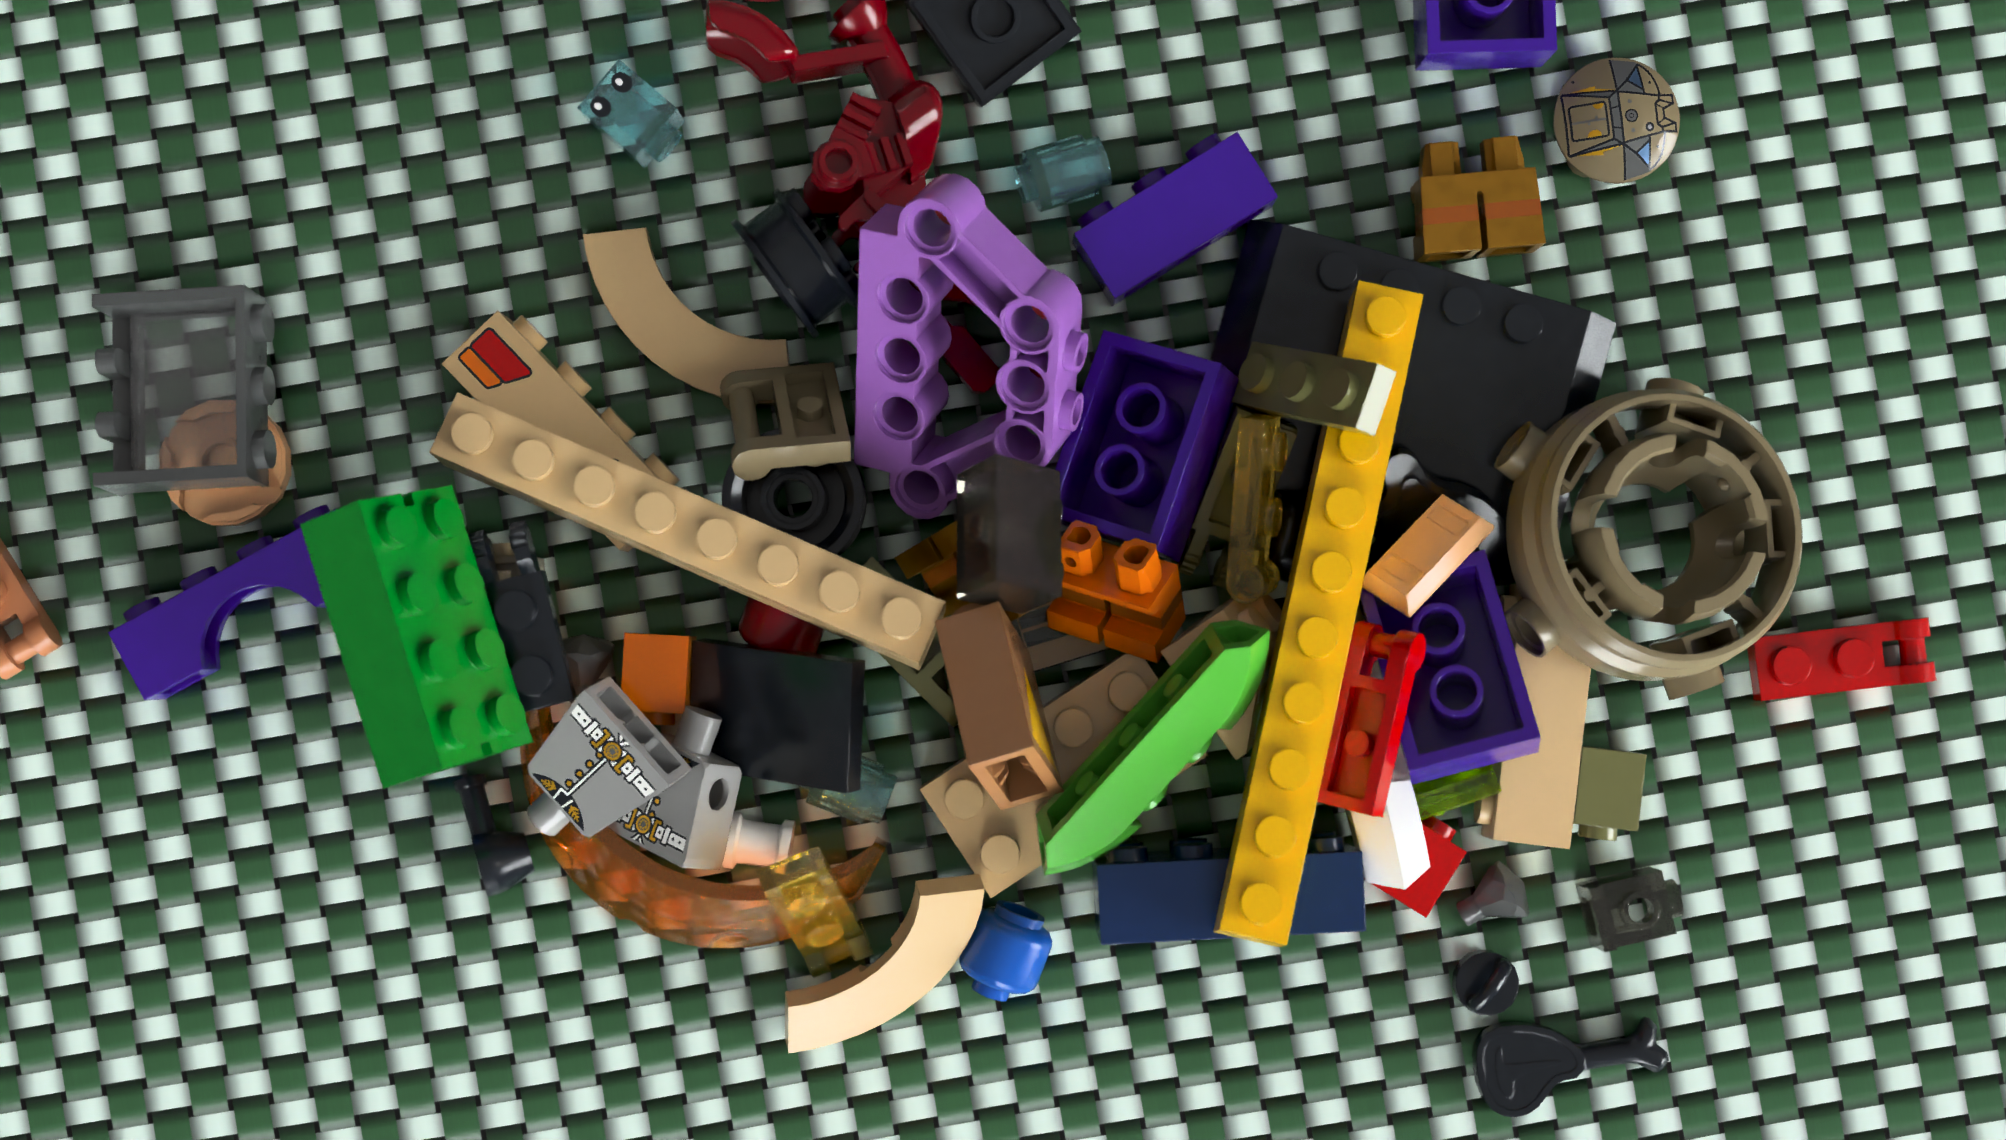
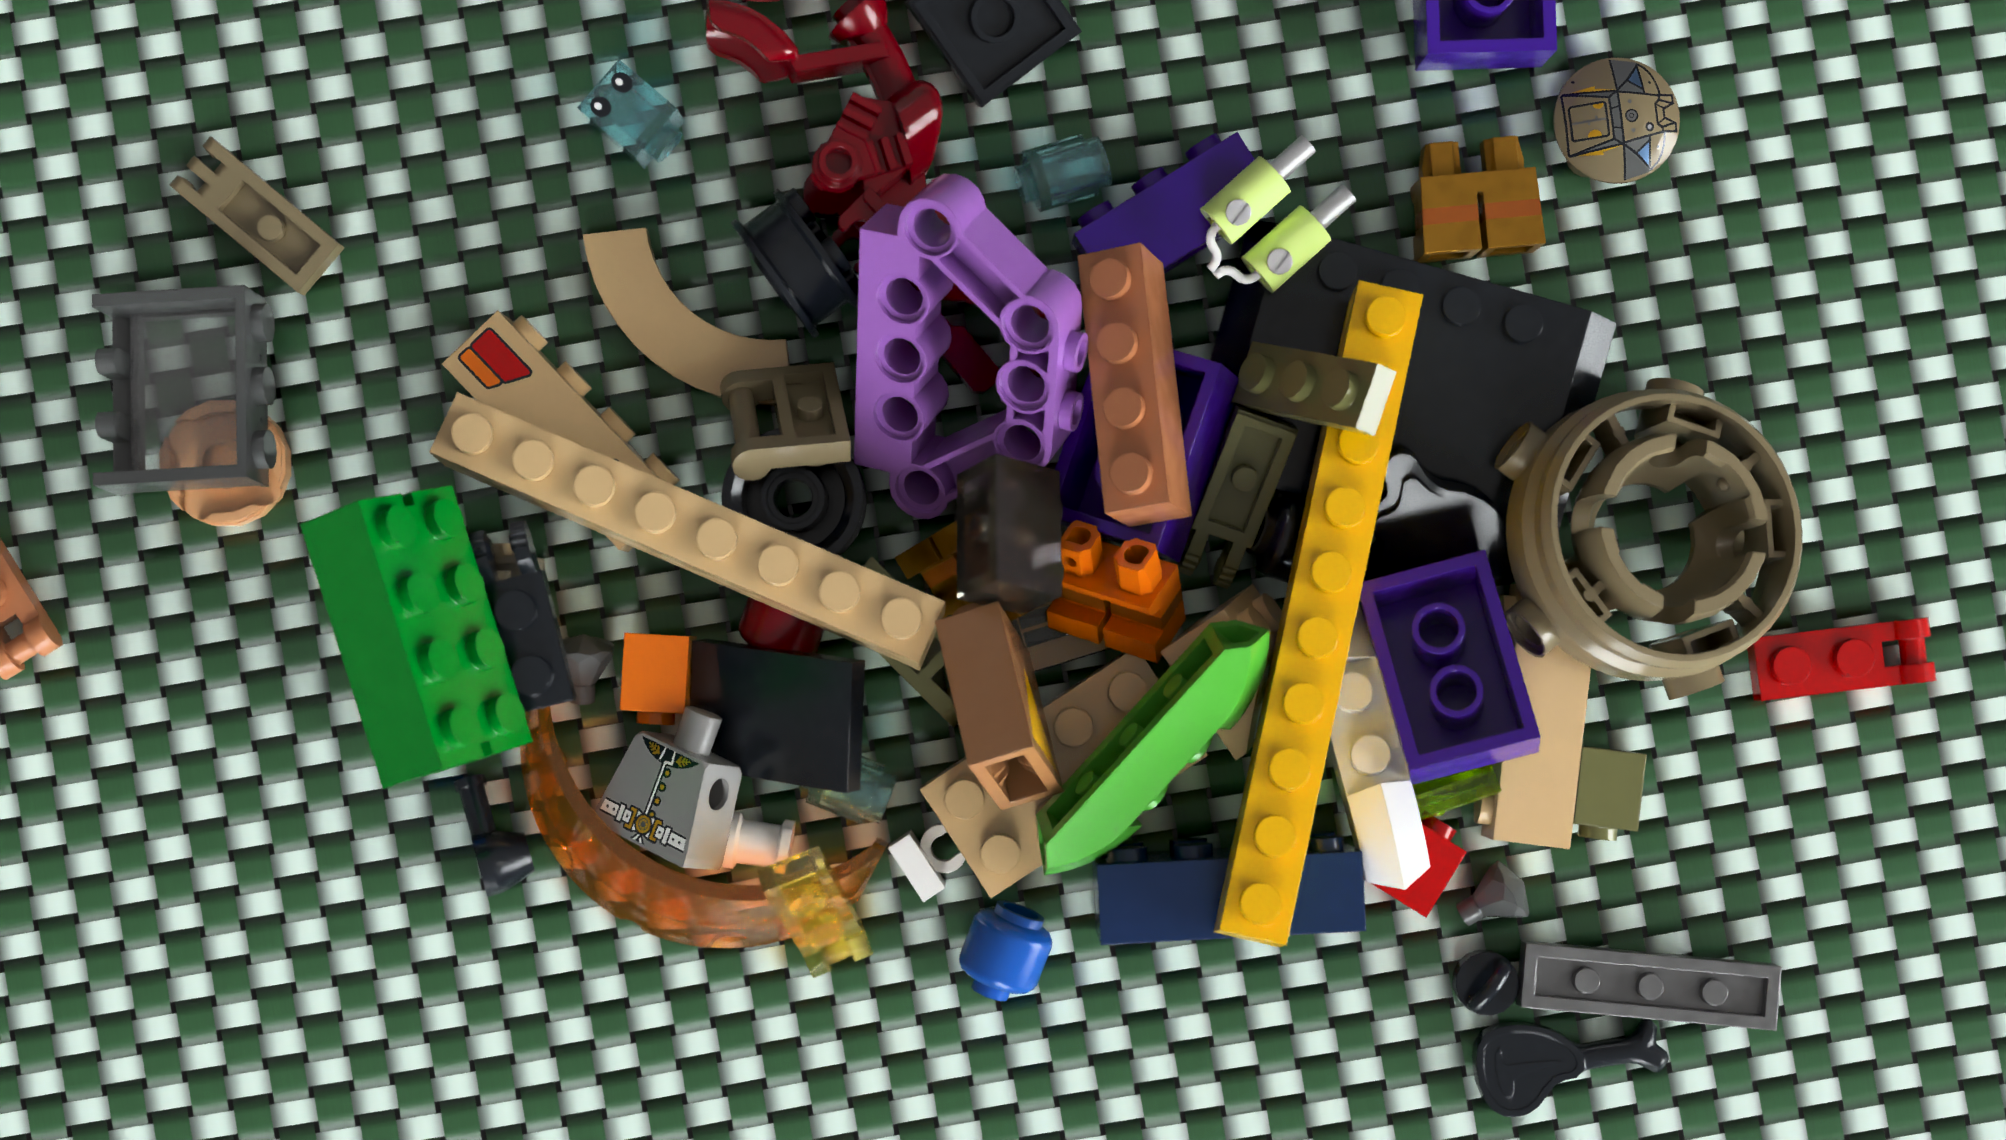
dark purple arch [108,505,337,701] -> none
light grey torso [527,676,692,837] -> none
tile [785,874,984,1053] -> none
clear yellow plate [1226,414,1288,604] -> none
red plate [1317,620,1426,817] -> none
light nougat tile [1362,494,1494,618] -> none
clear smoke brick [1575,866,1684,953] -> none
none -> dark tan hinge [169,136,345,296]
none -> white tile [888,823,965,902]
none -> nougat brick [1077,243,1192,527]
none -> yellowish green piece [1200,135,1356,293]
none -> flat silver plate [1516,940,1782,1031]

